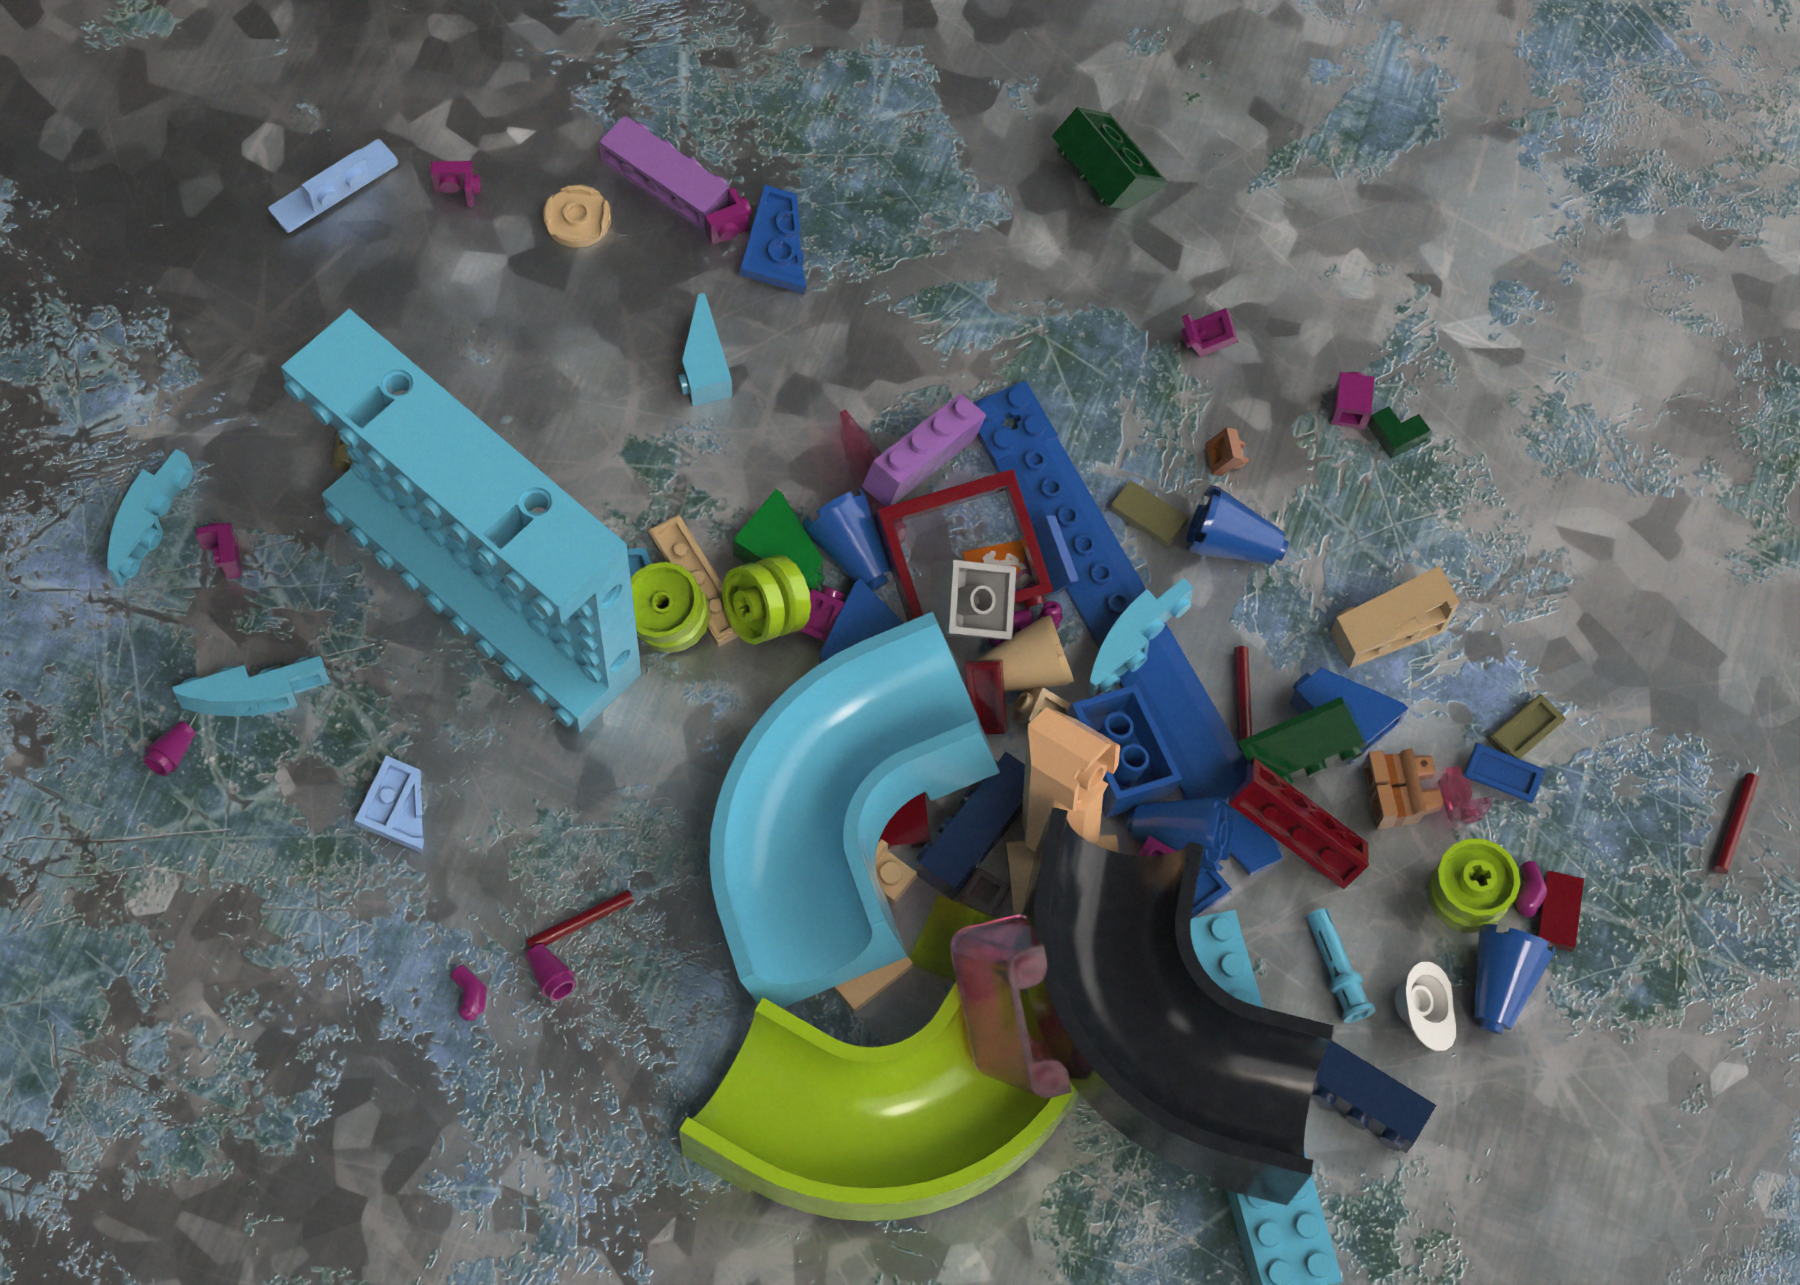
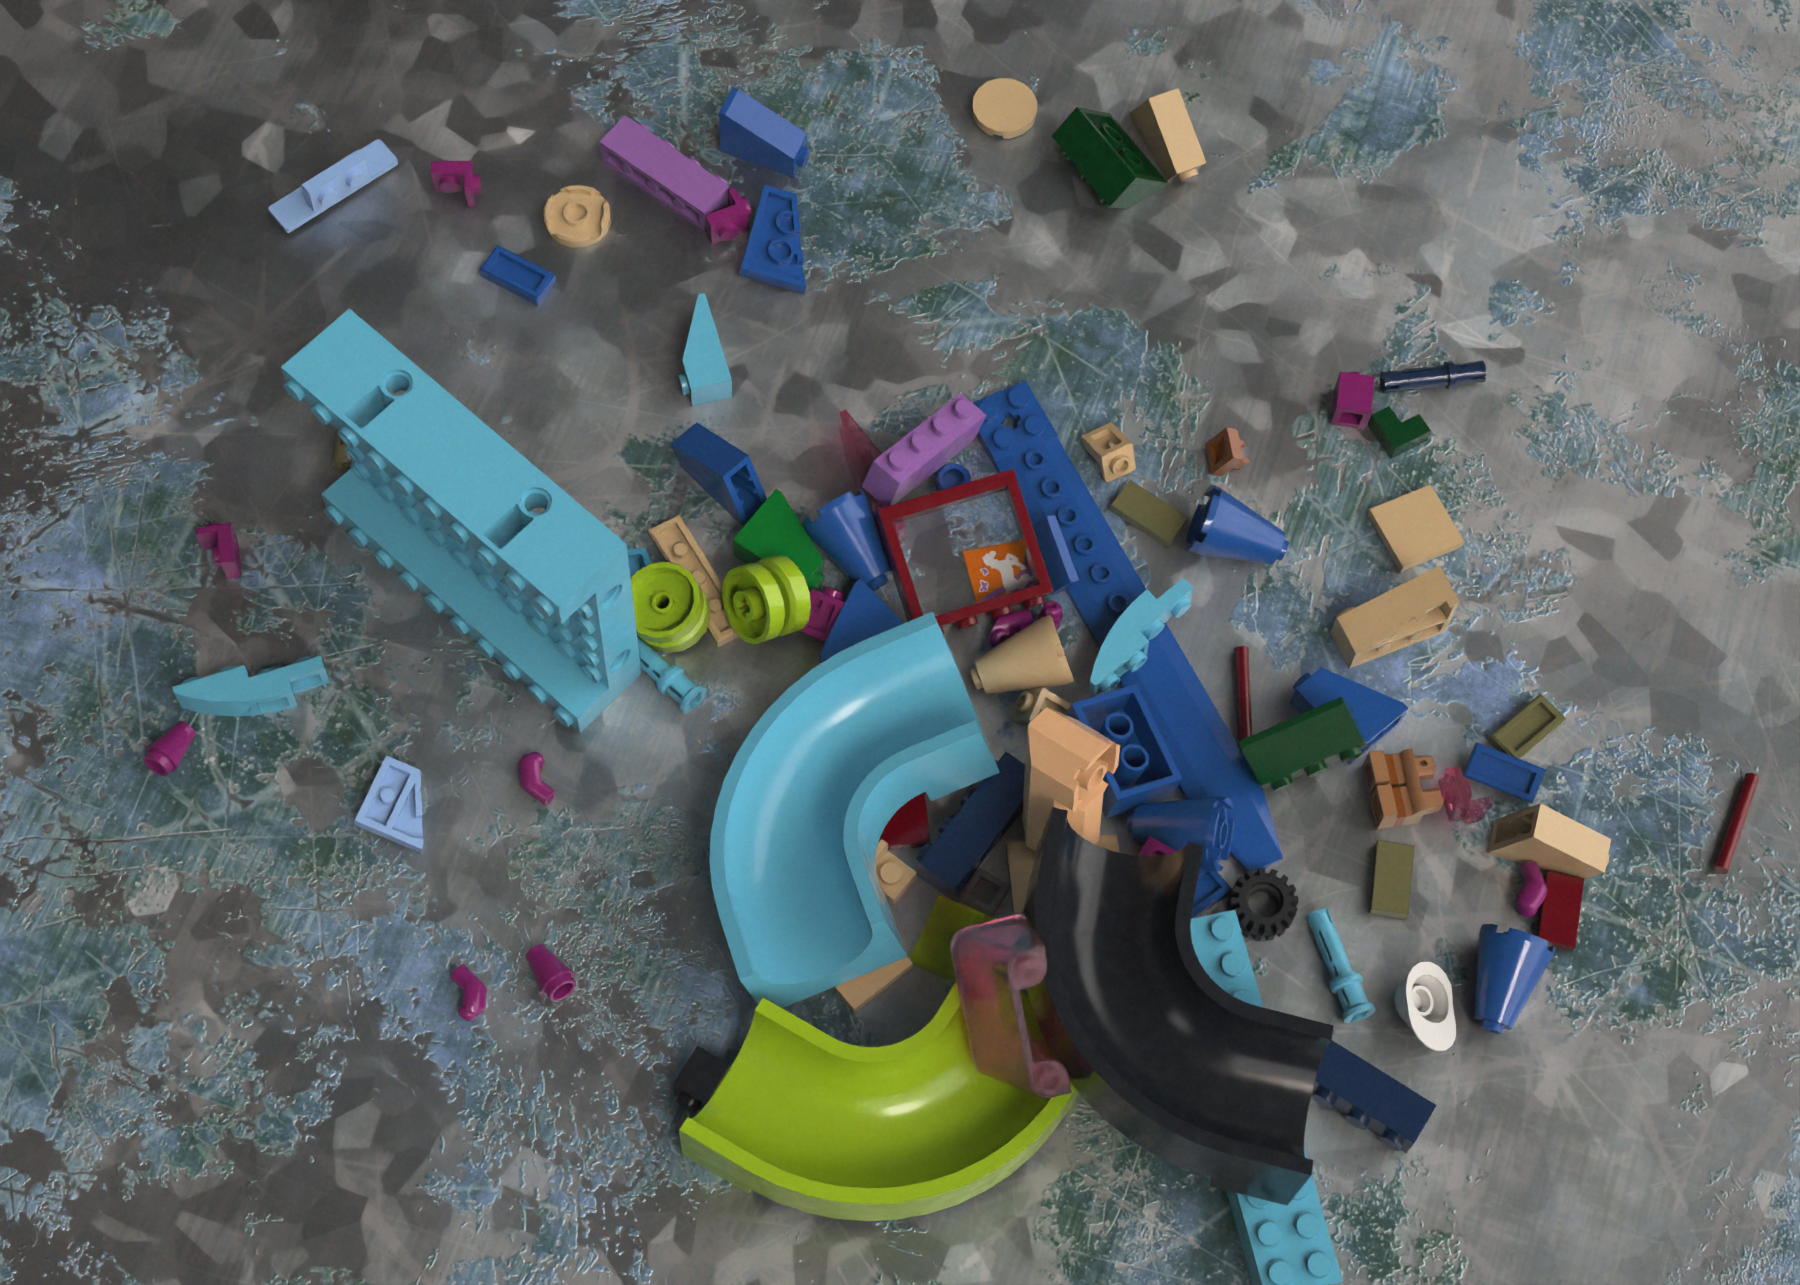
medium azure slope [107,449,194,587] -> none
dark red bar [525,889,634,950] -> none
light grey slope [928,560,1016,640] -> none
dark red tile [964,660,1007,735] -> none
magenta bracket [1181,308,1239,357] -> none
dark red fence [1229,758,1369,889] -> none
lime wheel [1427,838,1521,933] -> none
none -> blue tile [479,245,556,306]
none -> magenta arm [518,752,557,806]
none -> medium azure pin [637,636,707,714]
none -> blue slope [671,423,767,526]
none -> black brick [673,1046,731,1113]
none -> blue slope [719,87,810,178]
none -> blue tile [935,463,971,491]
none -> tan tile [972,78,1037,139]
none -> tan bracket [1081,422,1136,483]
none -> tan slope [1130,88,1206,182]
none -> black tyre [1227,868,1299,941]
none -> tan tile [1367,484,1465,572]
none -> olive tile [1369,840,1414,919]
none -> dark blue pin [1380,360,1486,394]
none -> tan slope [1488,803,1611,879]

